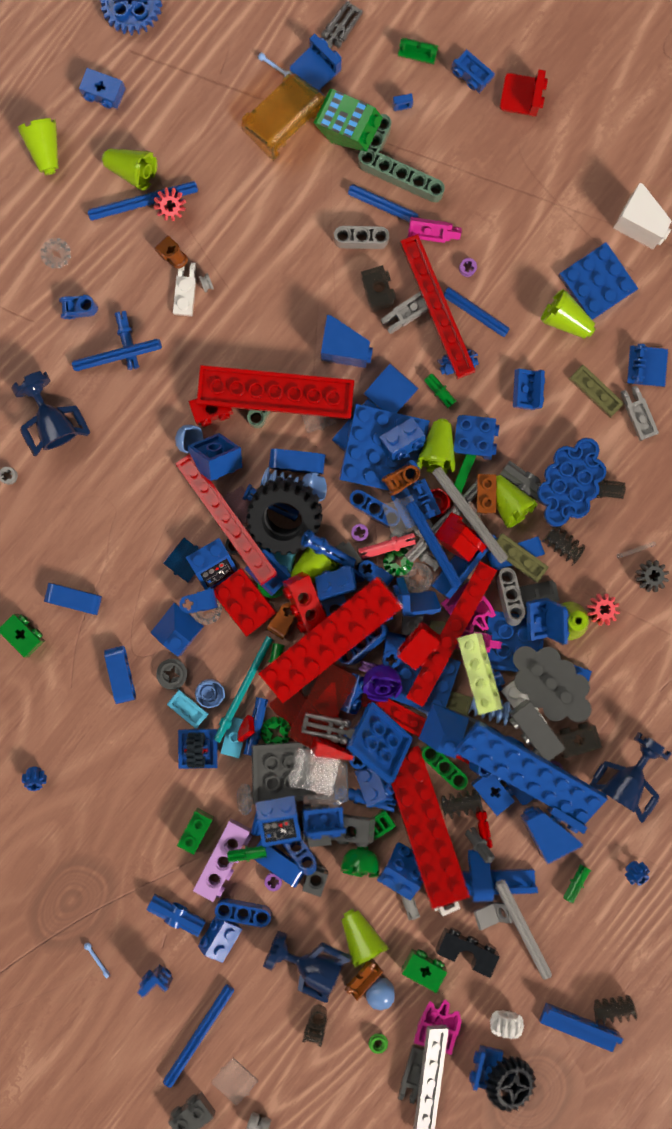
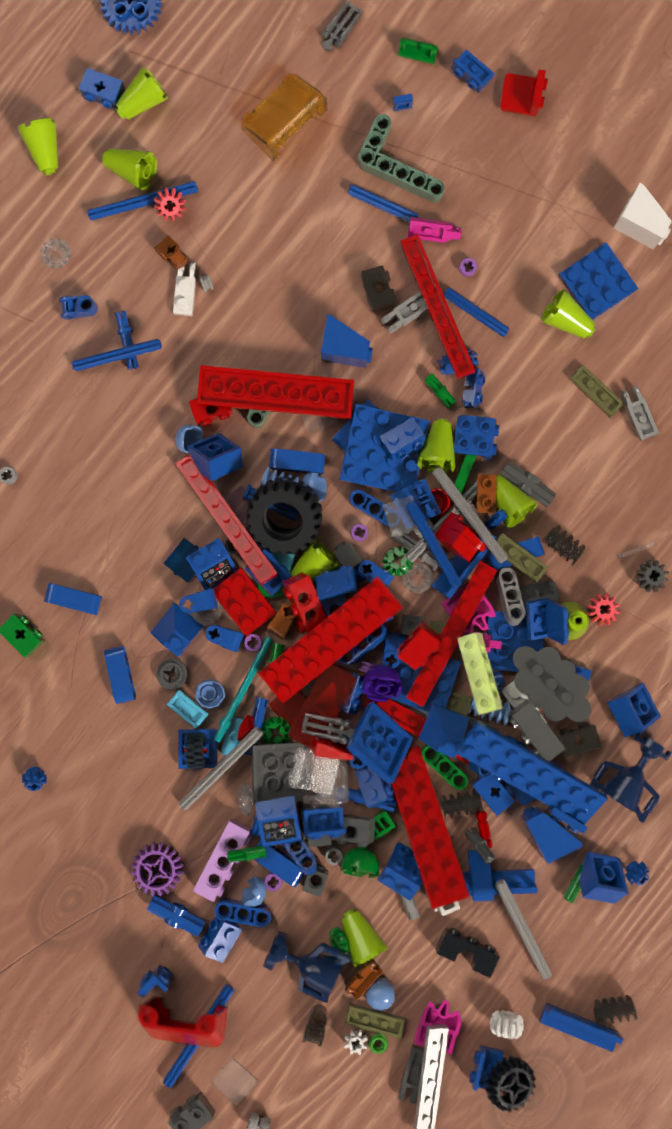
dark blue piece [11,371,90,457] -> none
light blue hinge [84,943,110,978] -> none
green brick [177,808,214,855] -> none
light blue hinge [258,53,292,80] -> none
blue bracket [290,34,341,94] -> none
blue pin [301,530,356,568] -> none
green slope [313,89,383,152] -> none
light grey beam [334,226,389,249] -> none
coral pin [358,532,417,560] -> none
blue slope [364,363,419,413] -> none
dark orange piece [381,465,420,496] -> none
blue bracket [393,577,441,617] -> none
green brick [401,949,448,993] -> none
light grey bracket [474,902,513,930] -> none
blue bracket [513,369,545,410] -> none
blue plate [537,438,607,527] -> none
clear smoke piece [596,479,626,499] -> none
blue hinge [627,344,668,387] -> none
none -> lime cone [116,66,169,120]
none -> medium lavender gear [130,842,183,896]
none -> red windscreen [138,996,228,1048]
none -> light grey axle [179,727,263,810]
none -> blue piece [206,625,244,652]
none -> medium blue hair [242,876,267,907]
none -> medium lavender bush [244,634,262,651]
none -> light grey bush [325,846,342,865]
none -> green gear [329,927,349,954]
none -> olive tile [344,1003,406,1039]
none -> white gear [344,1028,368,1055]
none -> blue hinge [462,368,486,410]
none -> blue axle [484,509,507,531]
none -> blue slope [579,851,629,904]
none -> blue slope [608,682,661,737]

